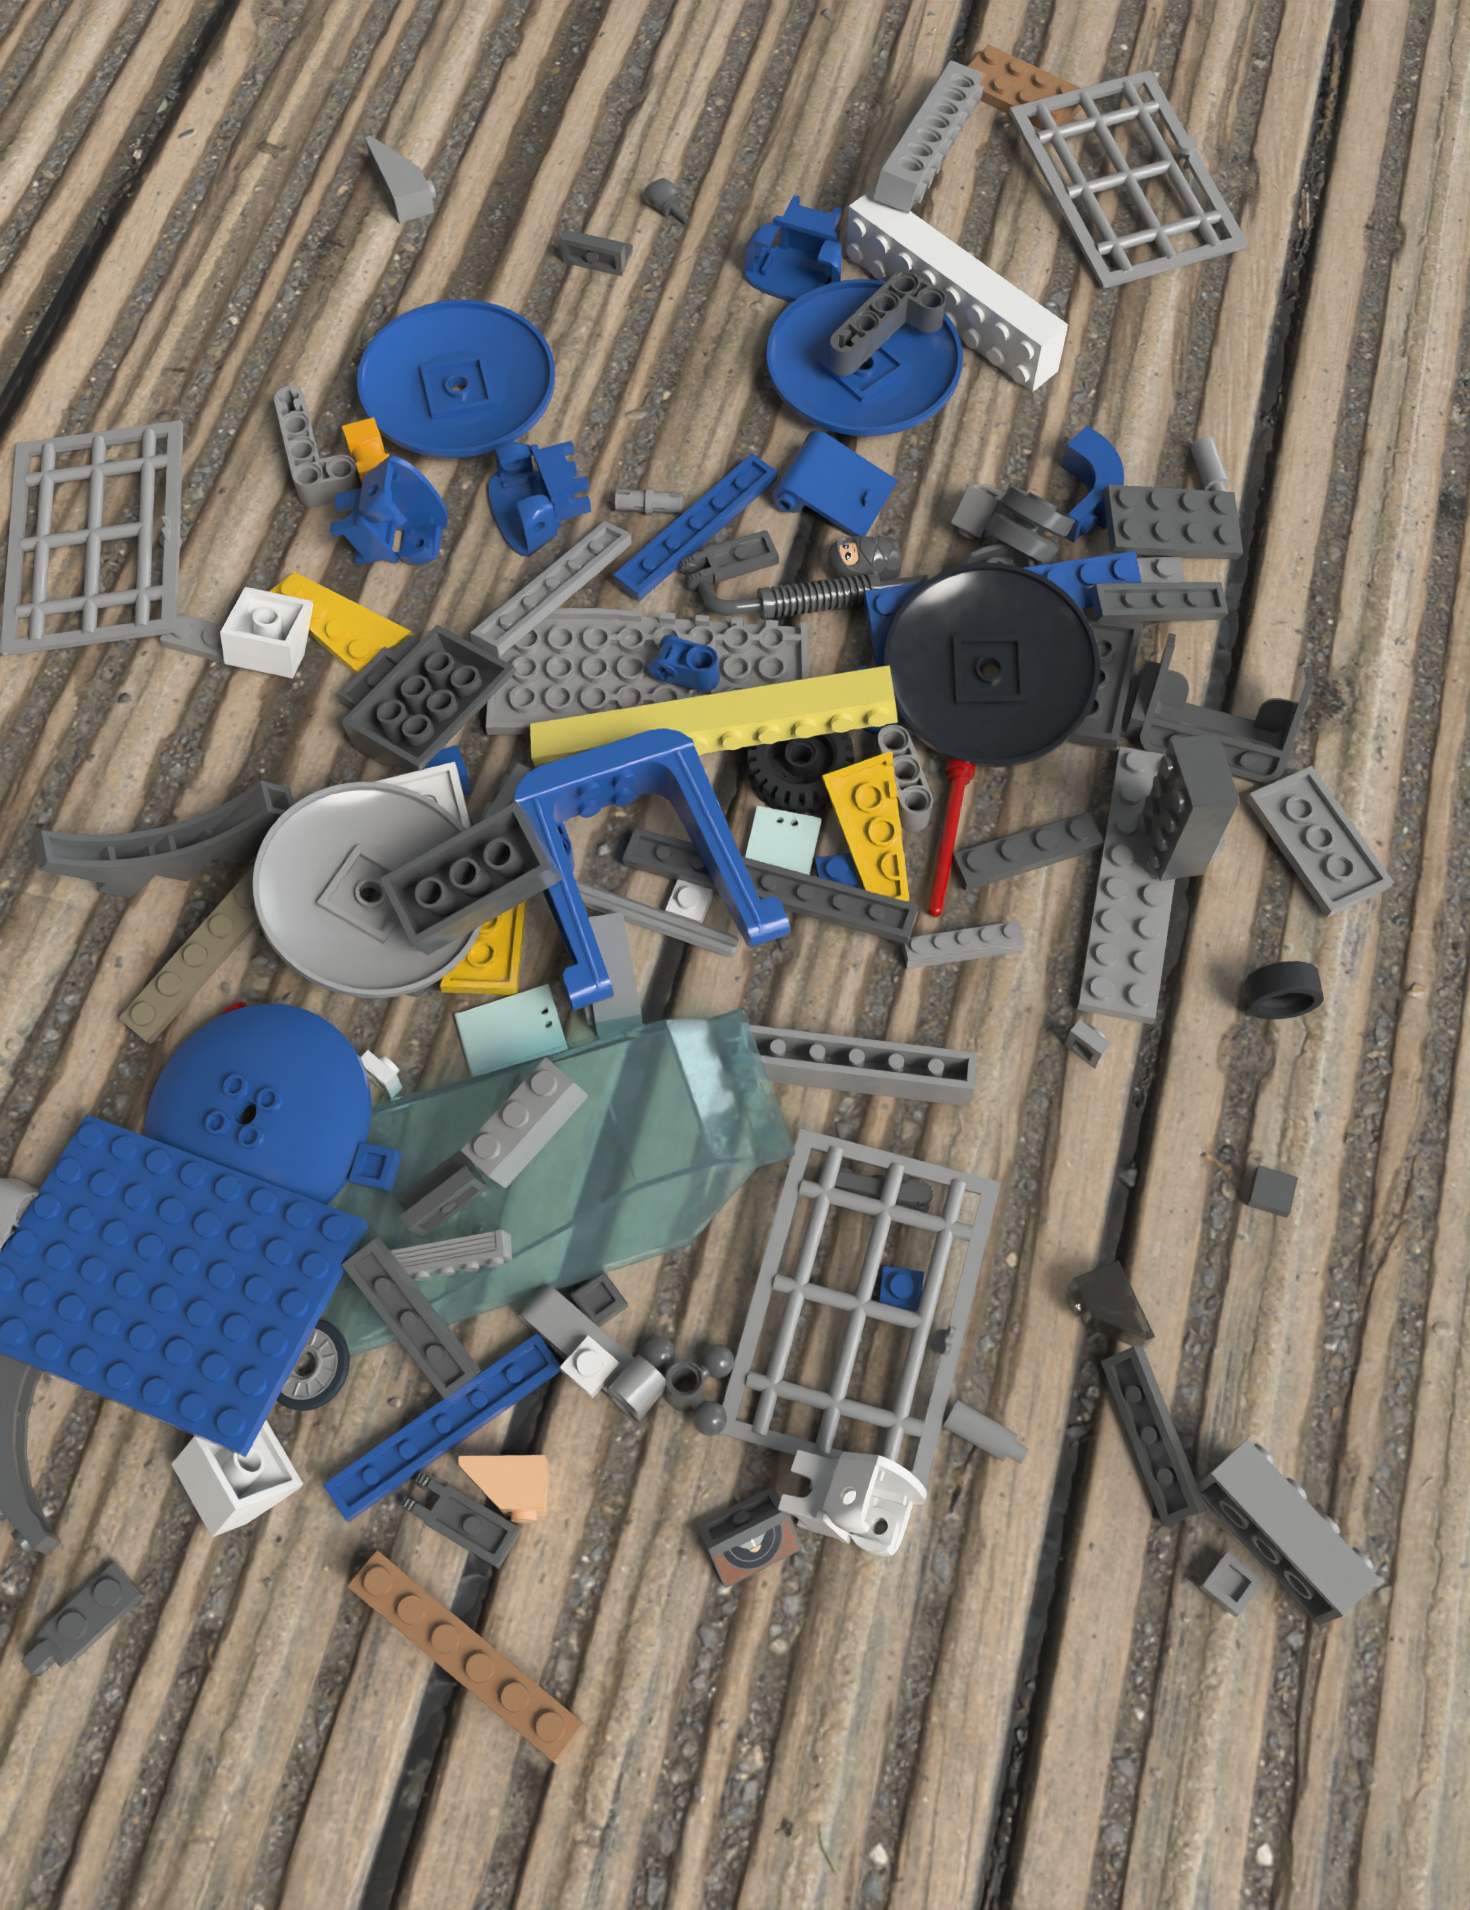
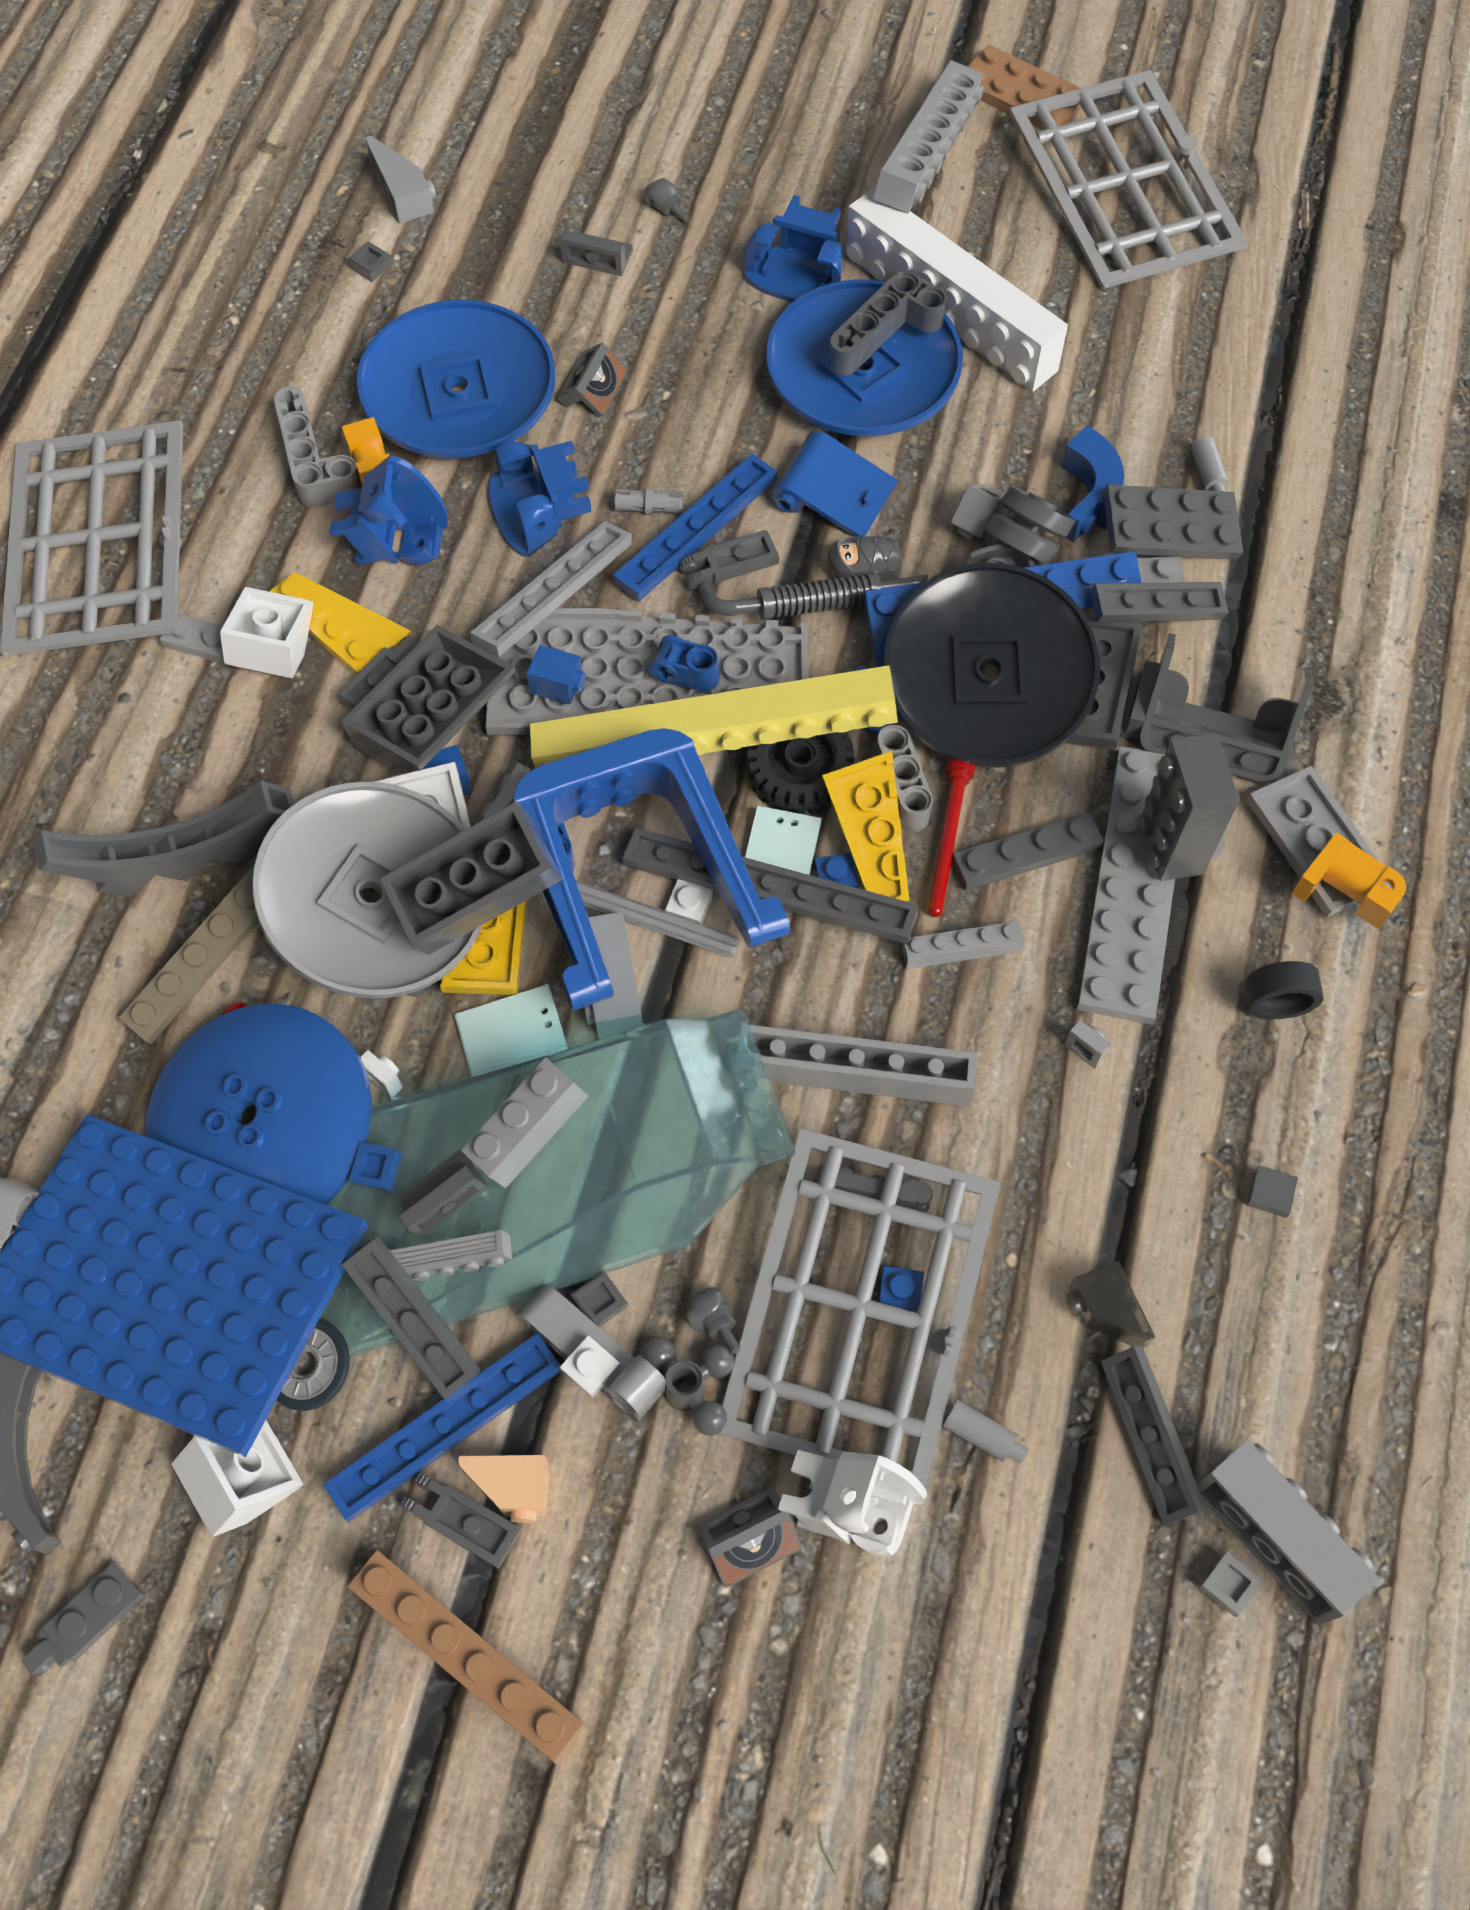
none -> dark grey tile [347,241,393,282]
none -> blue brick [527,645,586,704]
none -> panel [557,342,628,417]
none -> dark grey piece [685,1287,741,1354]
none -> light orange piece [1292,832,1406,929]

